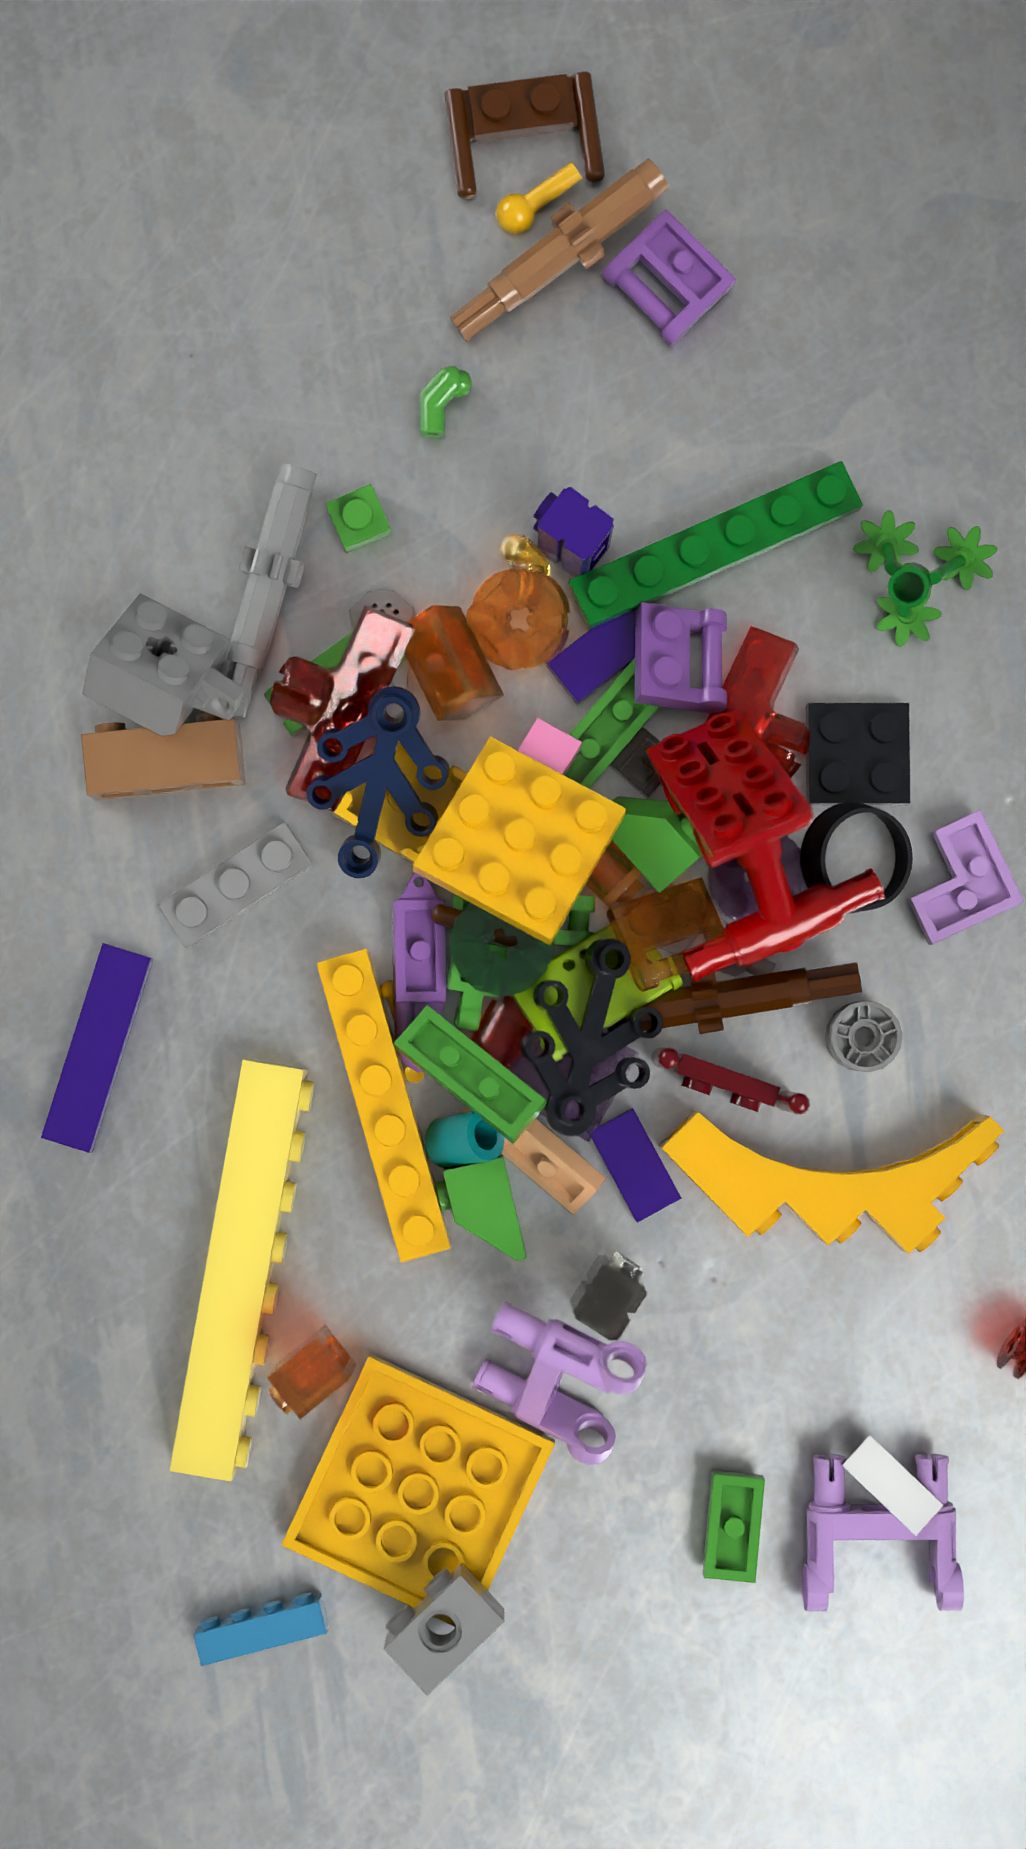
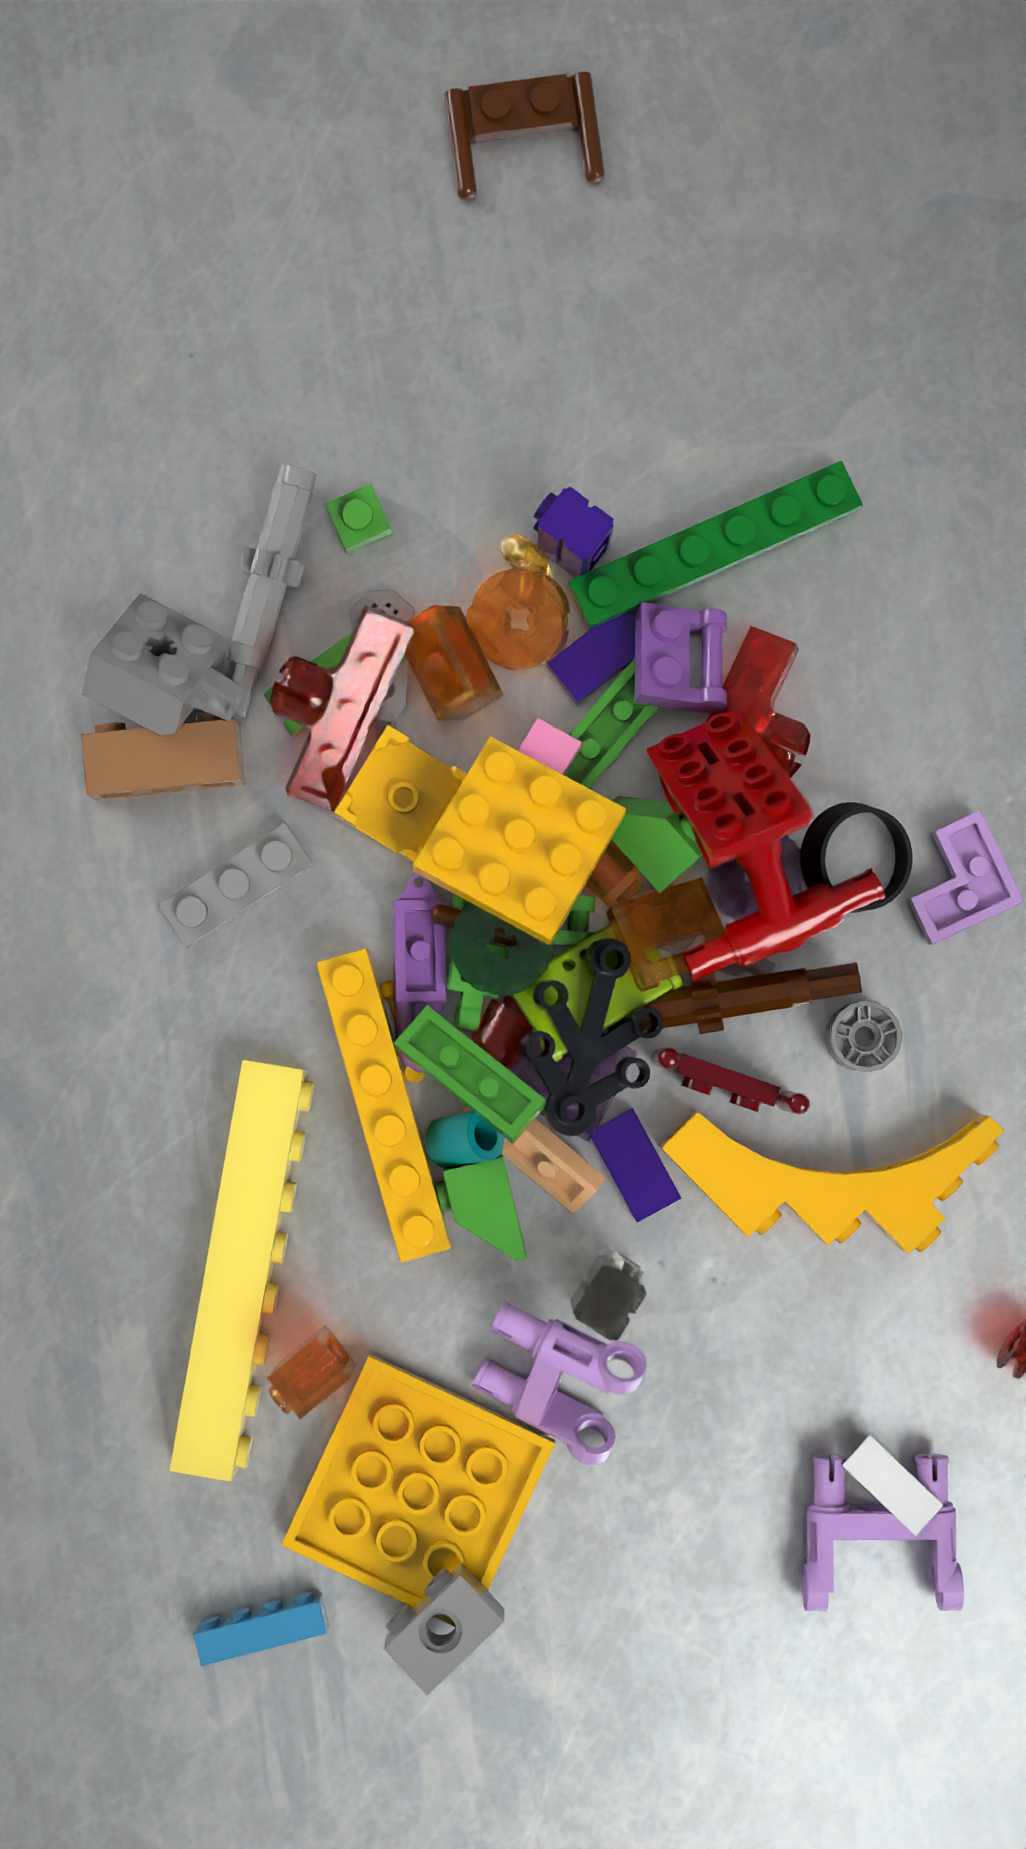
dark purple tile [41,943,153,1153] -> none
dark blue plant [306,686,450,879] -> none
bright green arm [420,366,472,438] -> none
medium nougat piece [449,158,669,341] -> none
yellow bar [496,161,583,234] -> none
medium lavender plate [601,209,736,347] -> none
clear smoke tile [610,727,661,799] -> none
bright green plate [702,1470,765,1583] -> none
black plate [806,703,910,806] -> none
bright green plant [853,510,998,647] -> none

